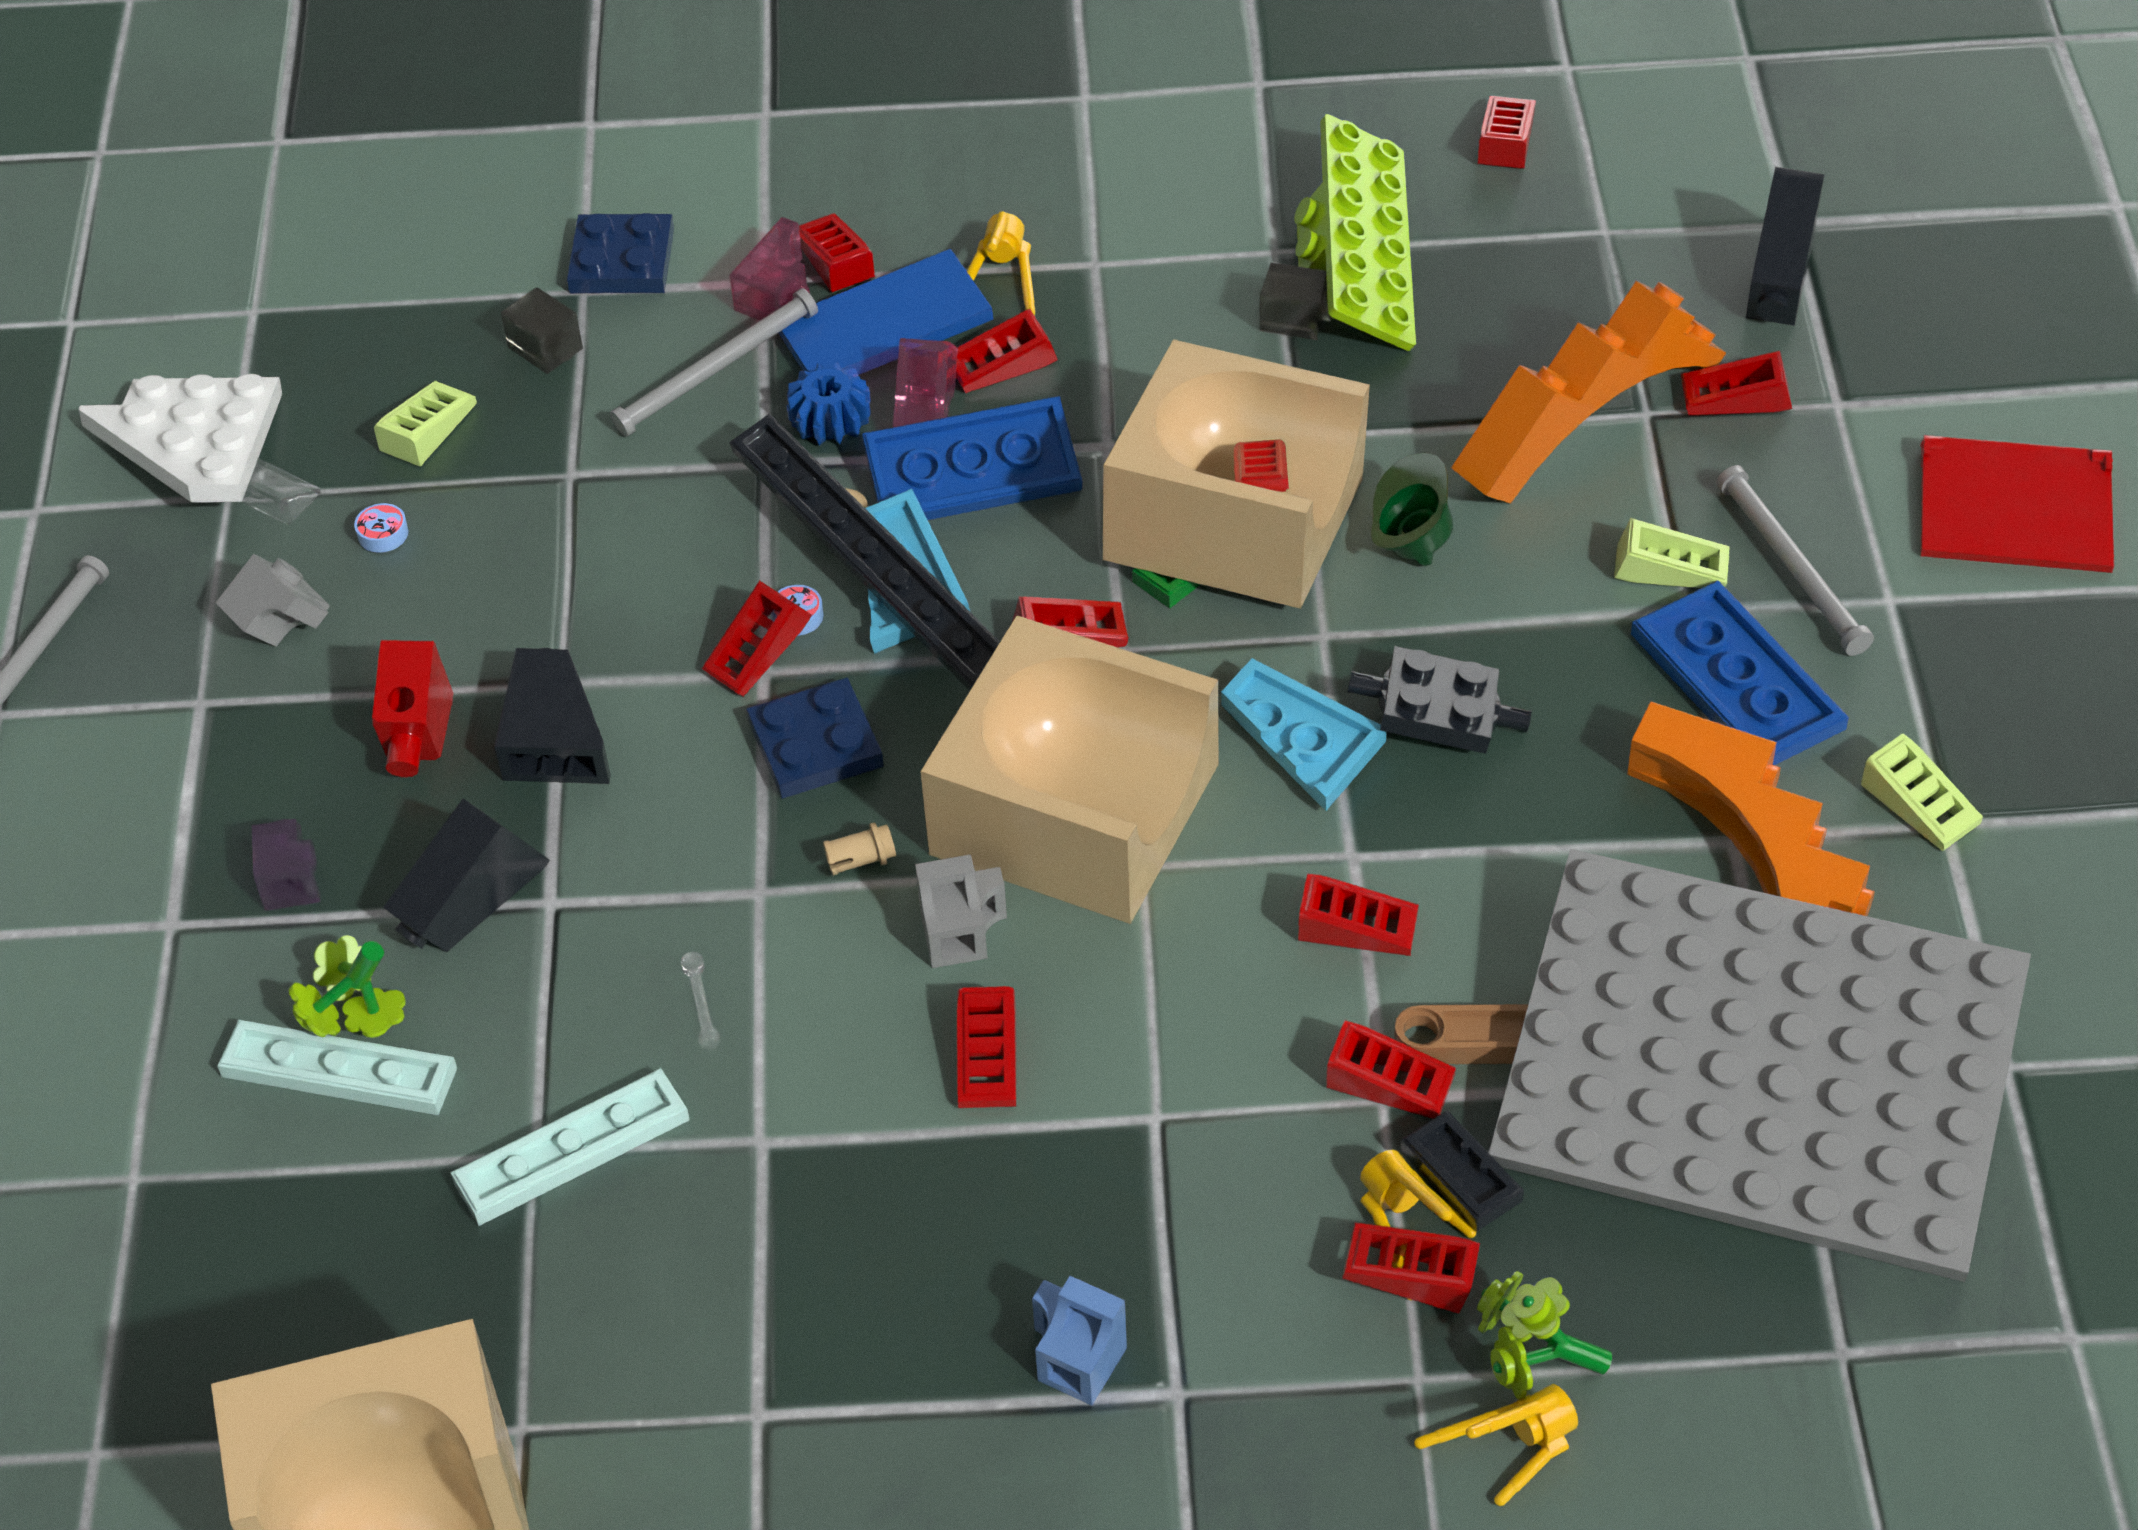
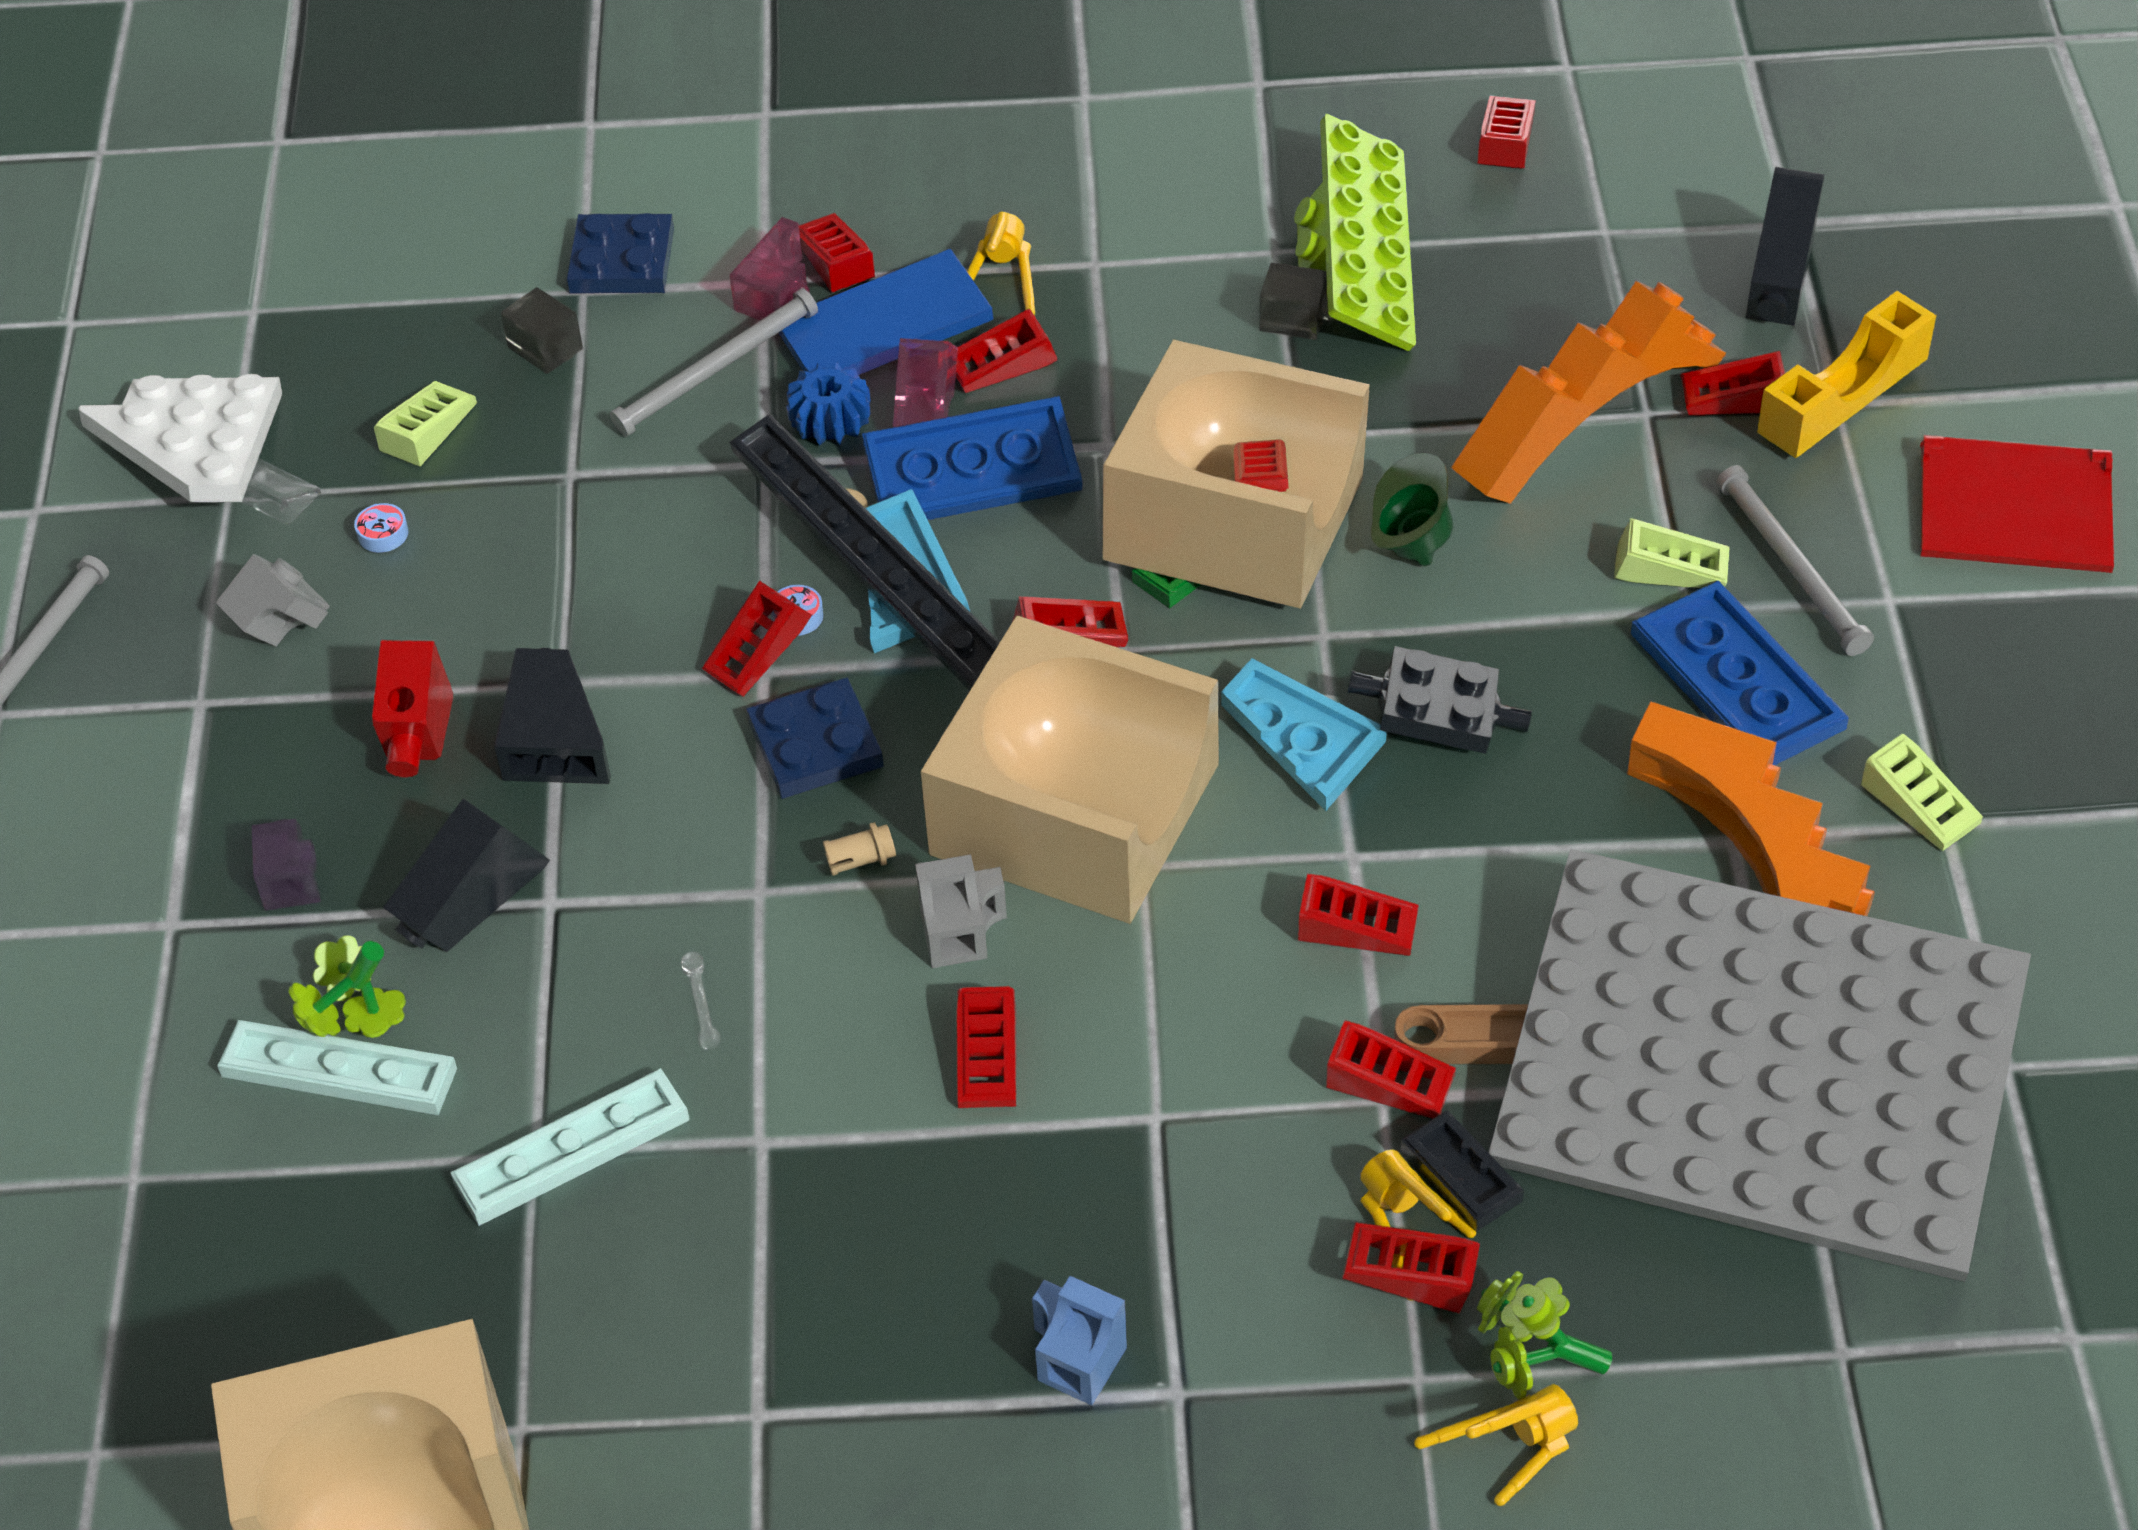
none -> yellow arch [1757,291,1937,458]

